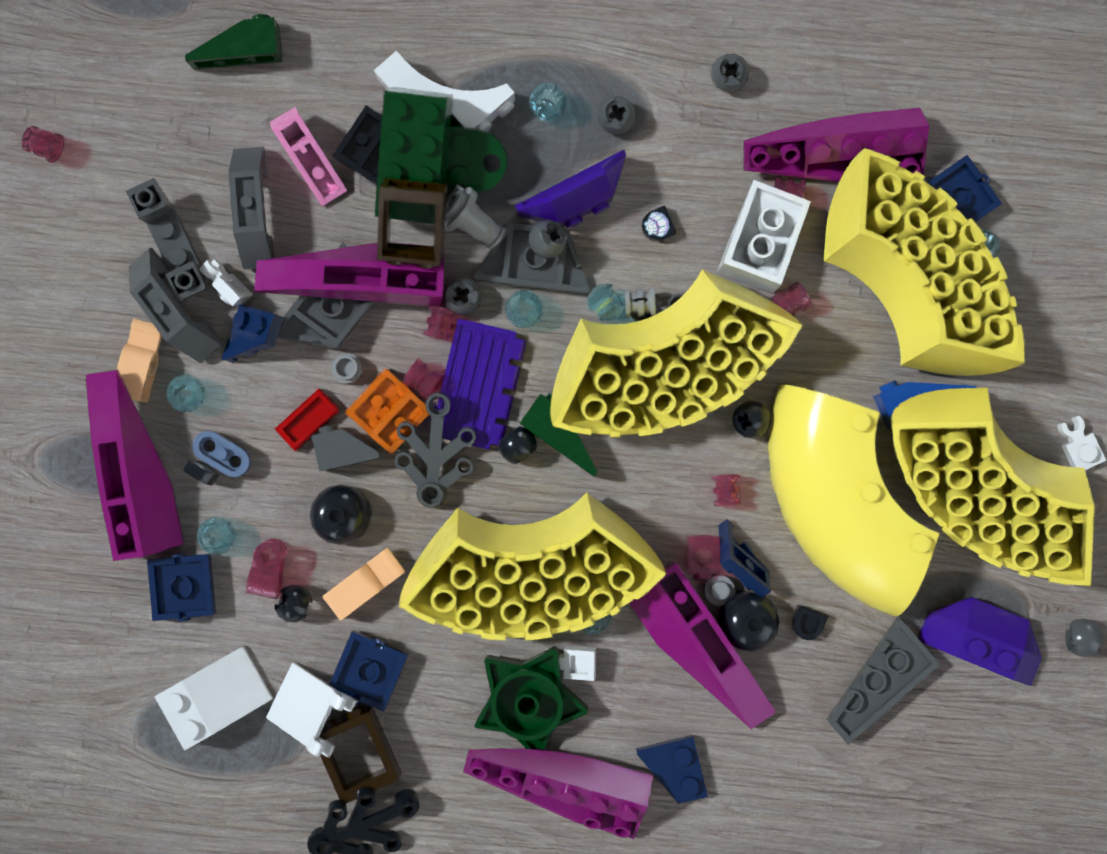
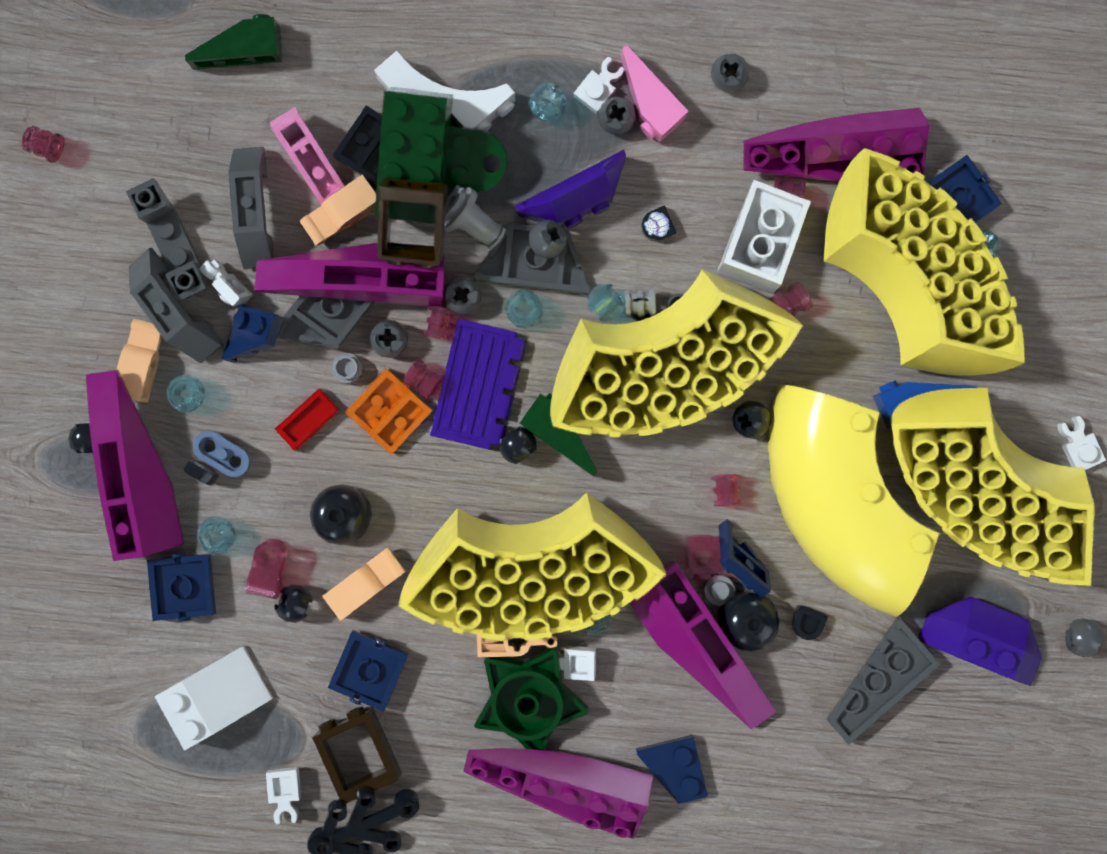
white flag [266,663,357,758] -> none
dark grey slope [311,424,383,471] -> none
dark grey plant [394,391,477,508] -> none
none -> black piece [68,423,93,453]
none -> white plate [266,767,301,825]
none -> light nougat piece [299,174,376,247]
none -> dark grey piece [370,319,408,358]
none -> light nougat piece [477,633,557,657]
none -> white plate [573,57,624,115]
none -> bright pink slope [621,45,689,143]

